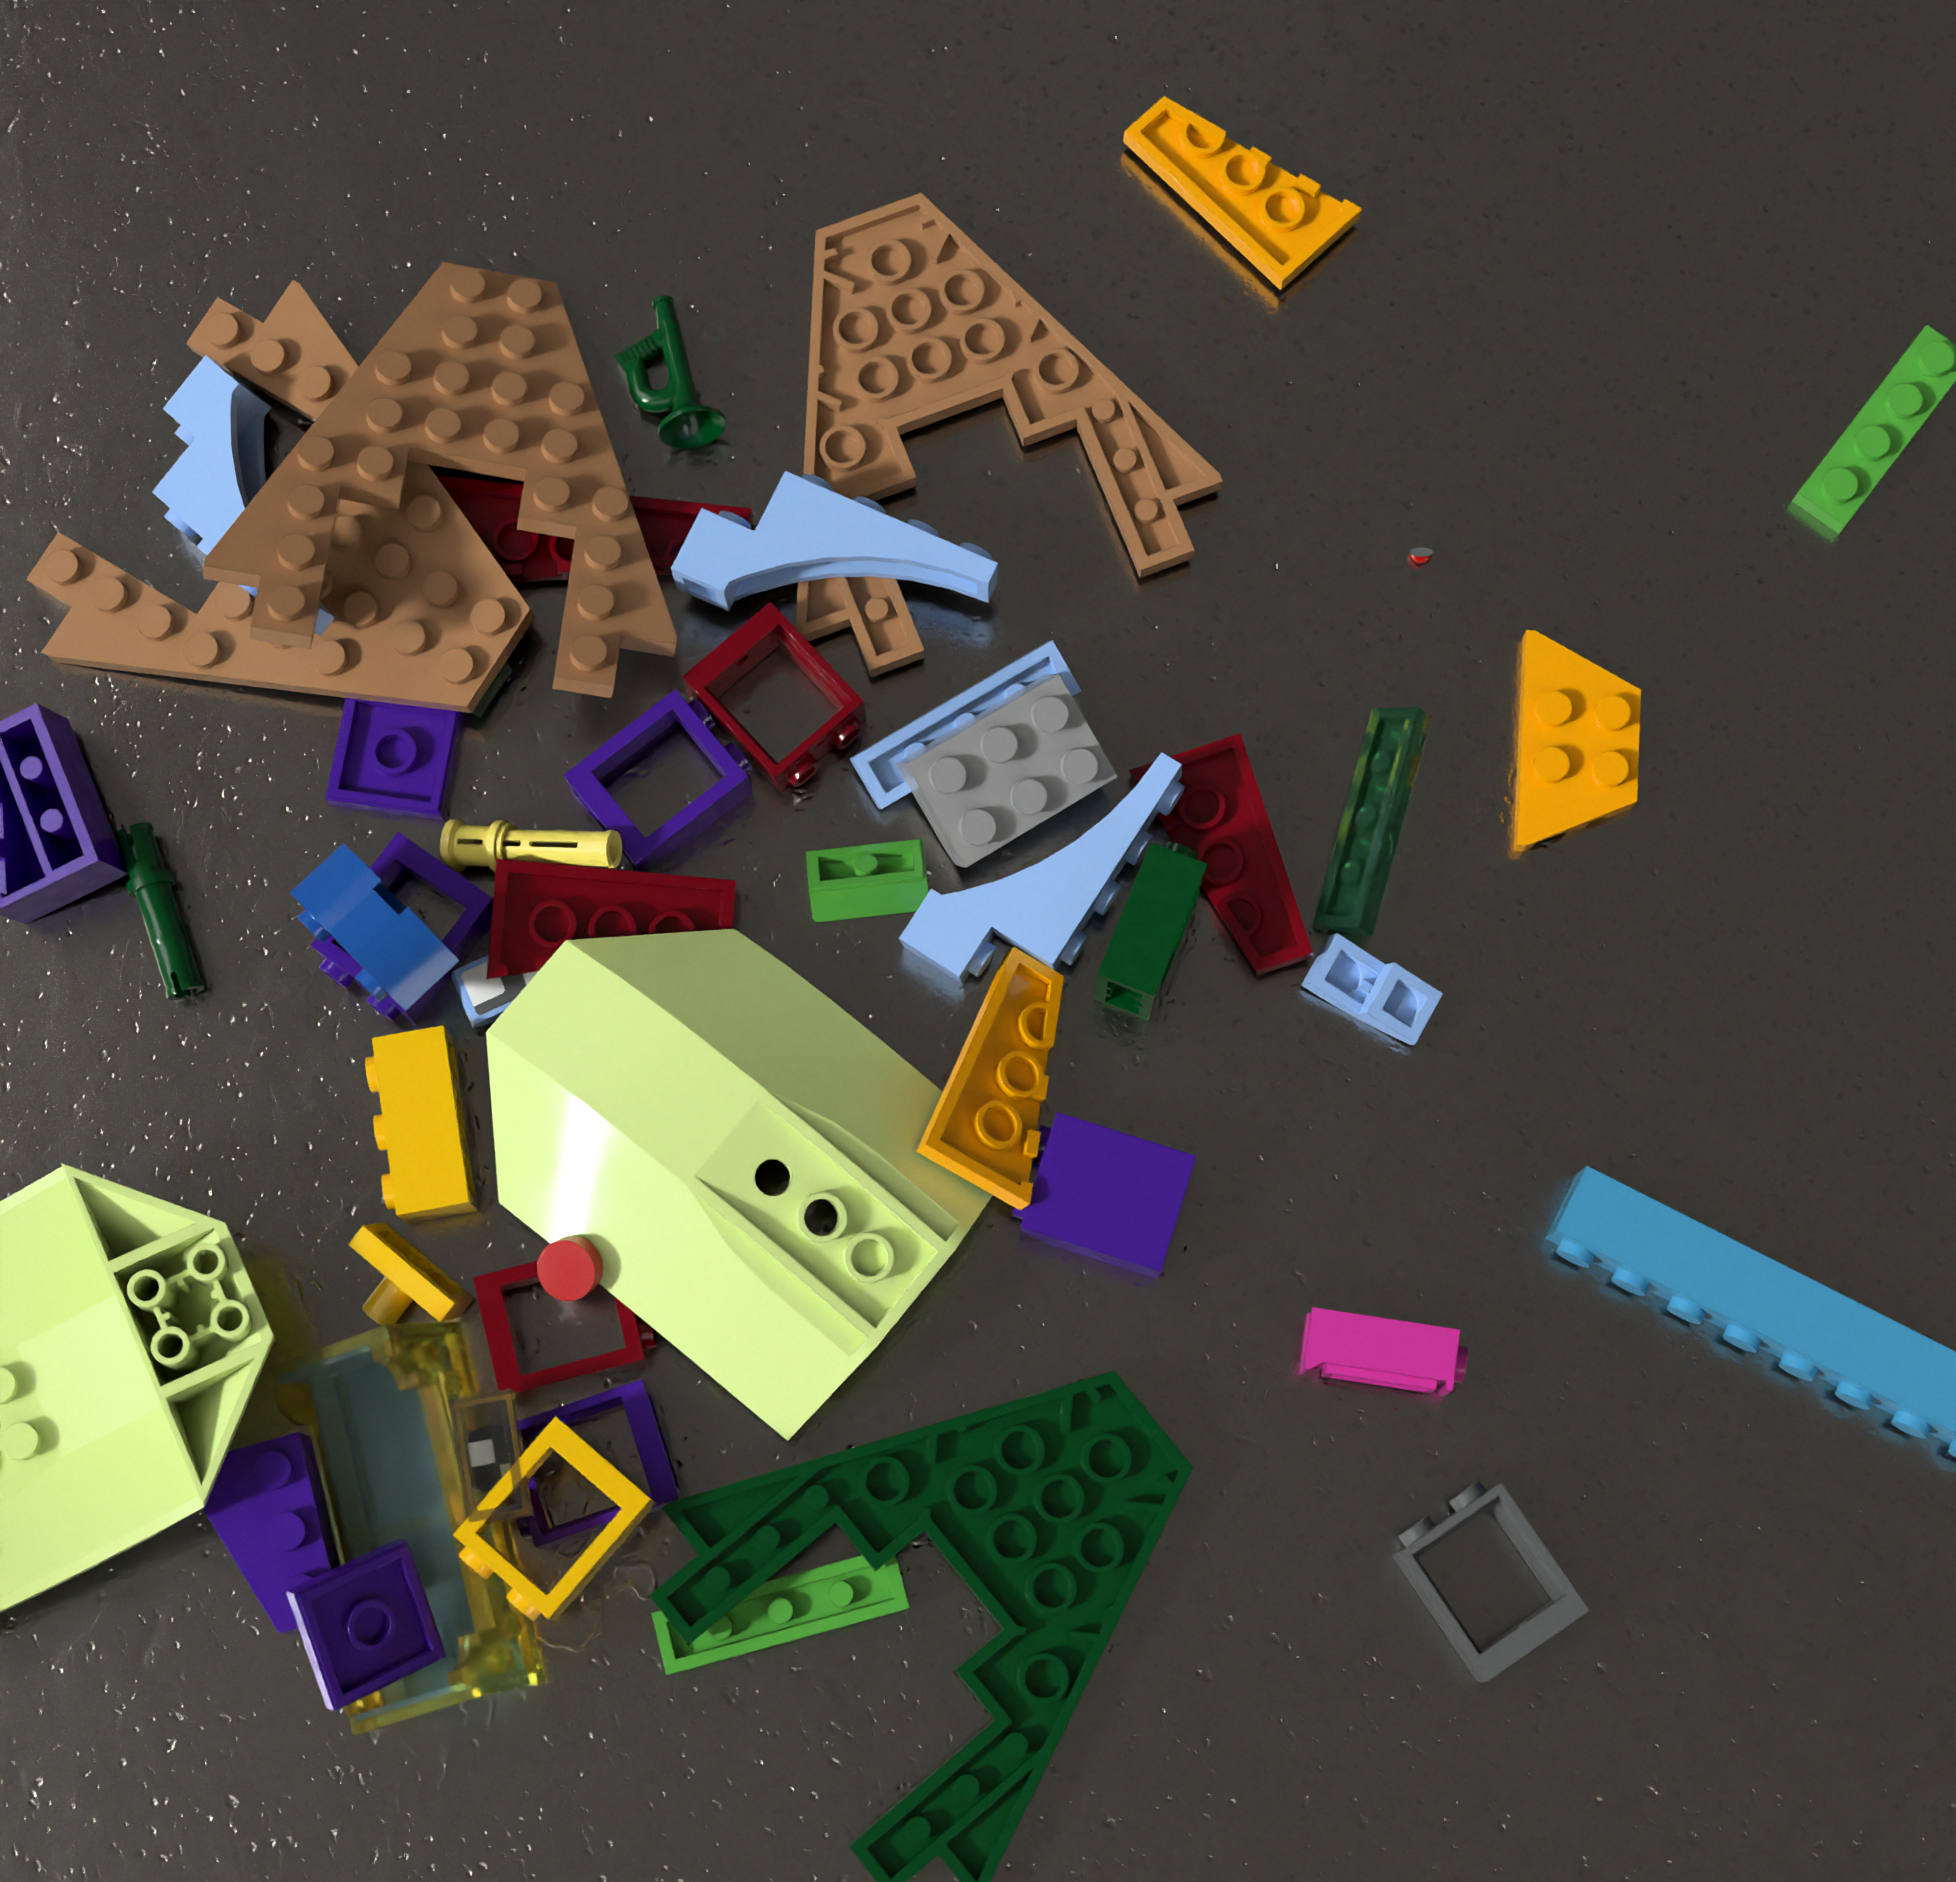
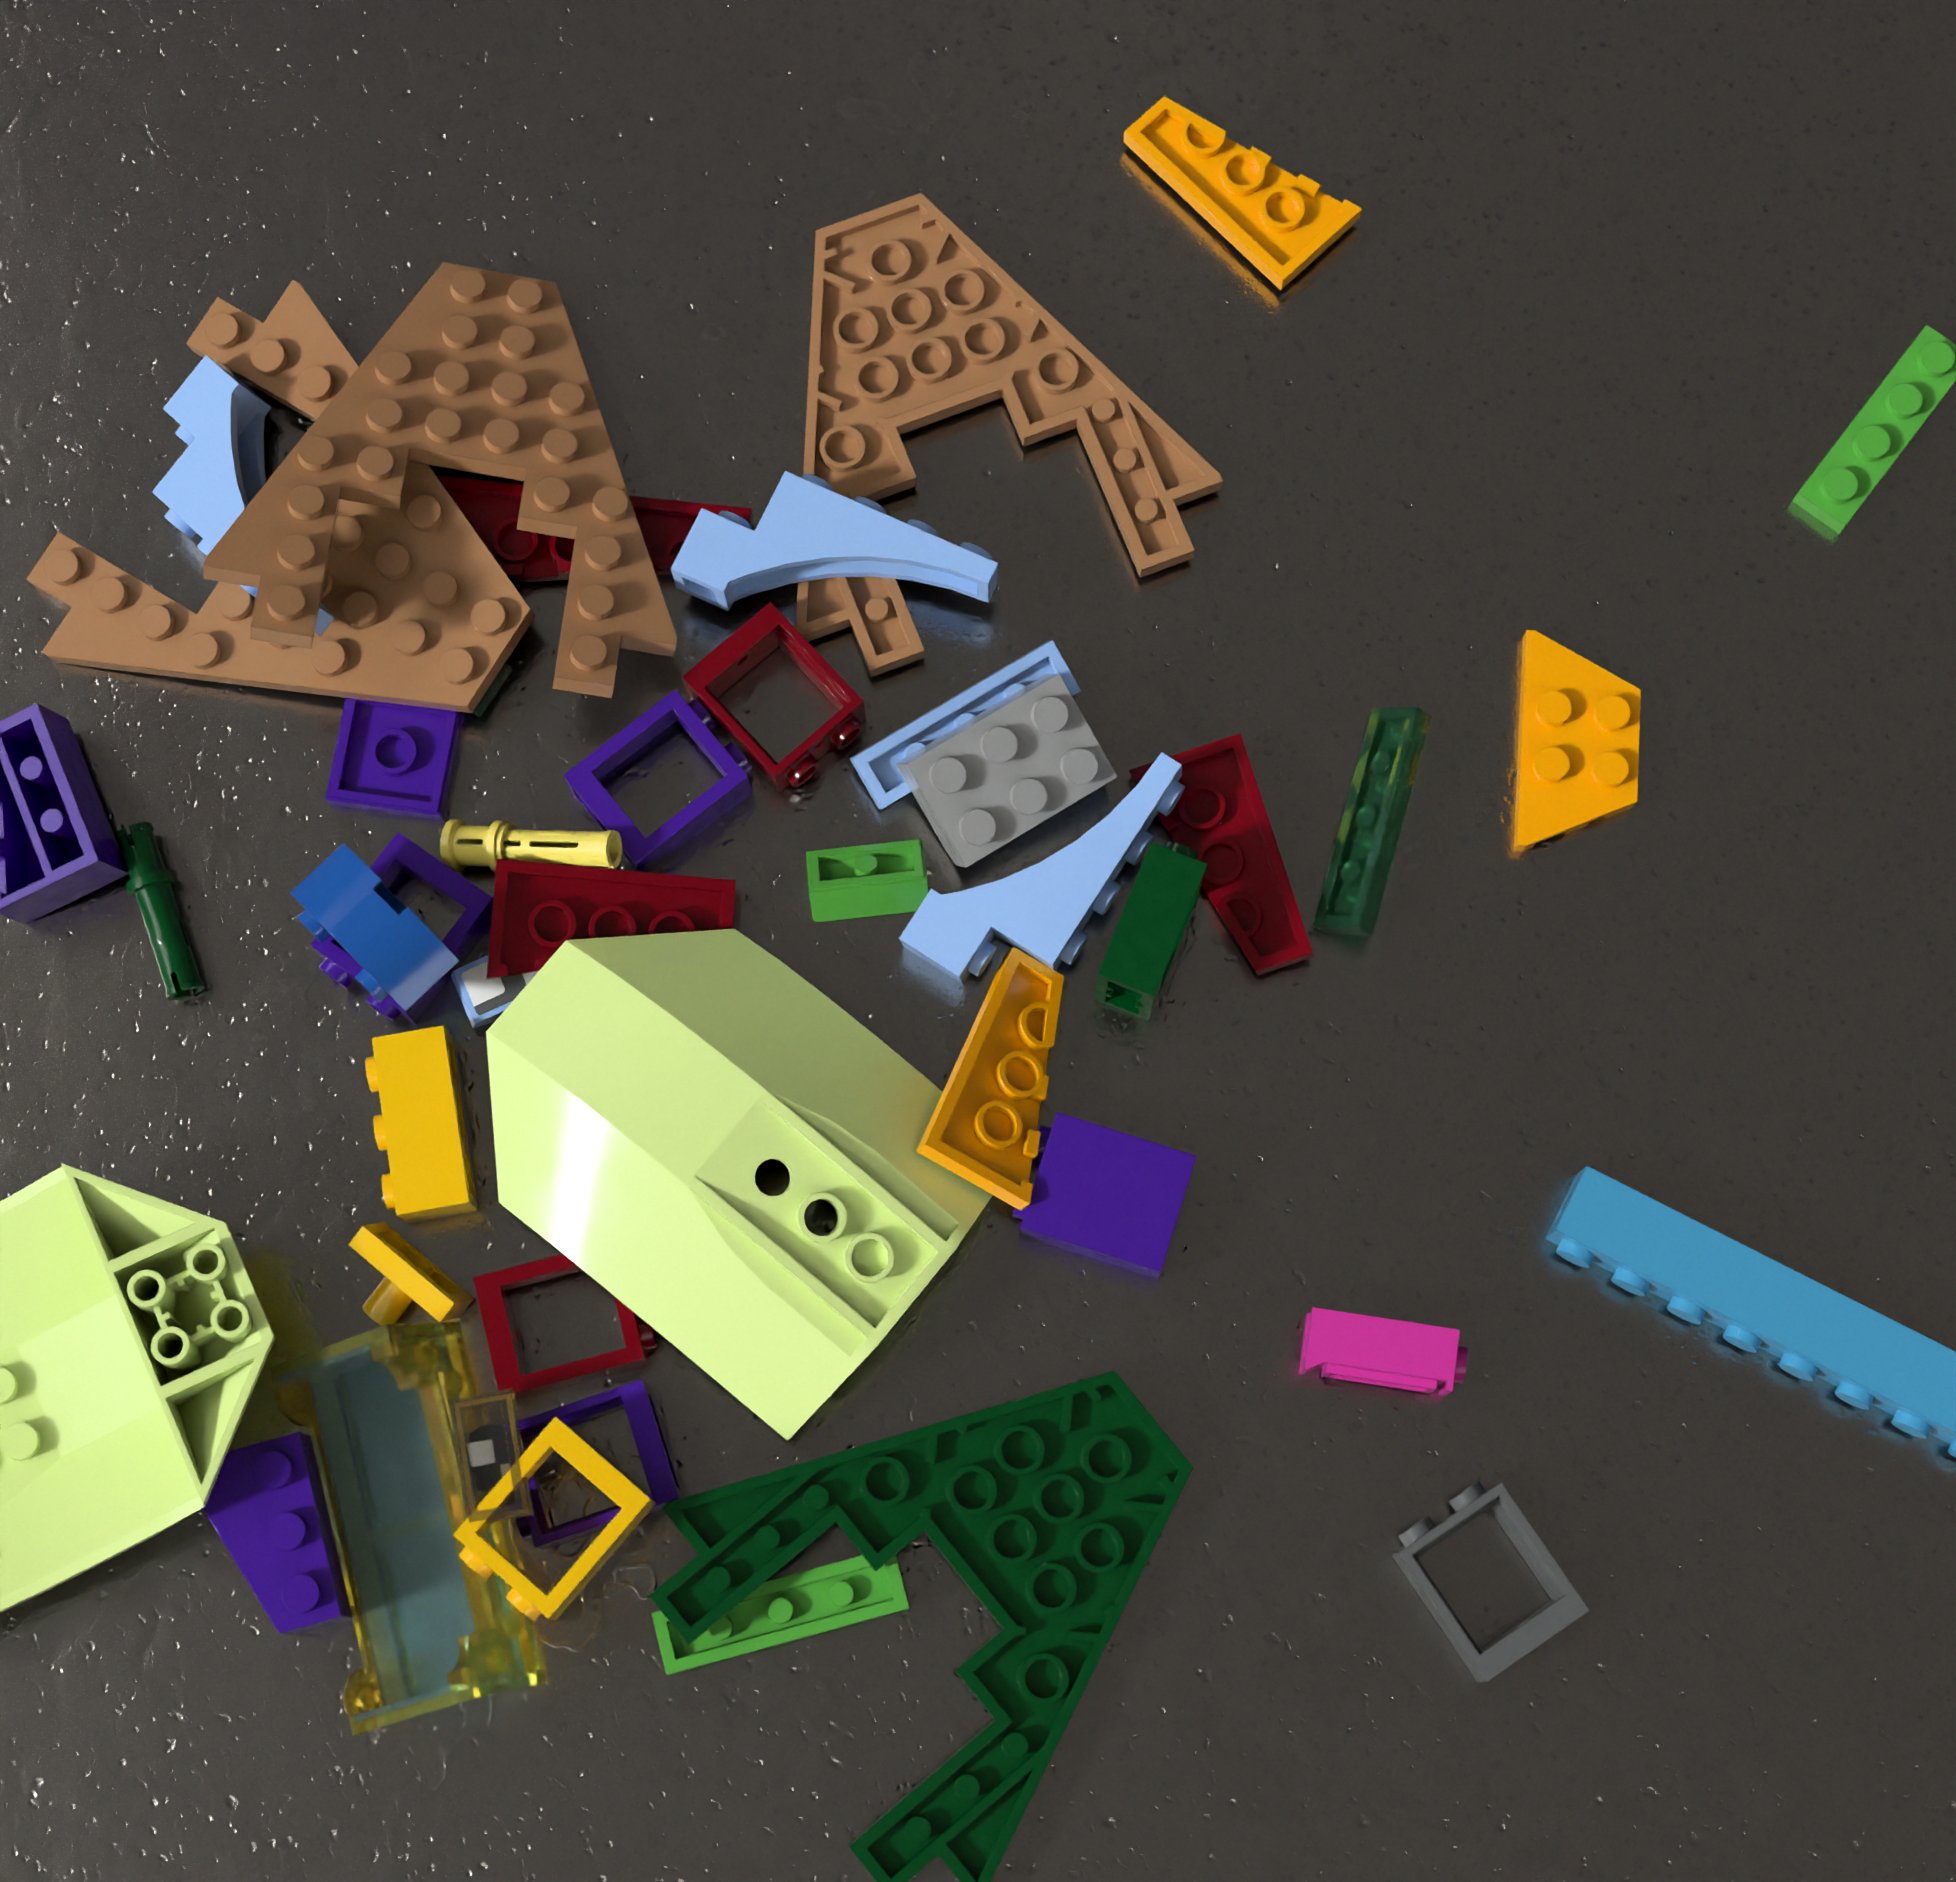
dark purple tile [286,1539,447,1712] -> none
tile [537,1235,603,1301] -> none
dark green piece [614,295,726,449] -> none
light blue slope [1301,933,1443,1045] -> none
piece [1410,547,1433,564] -> none

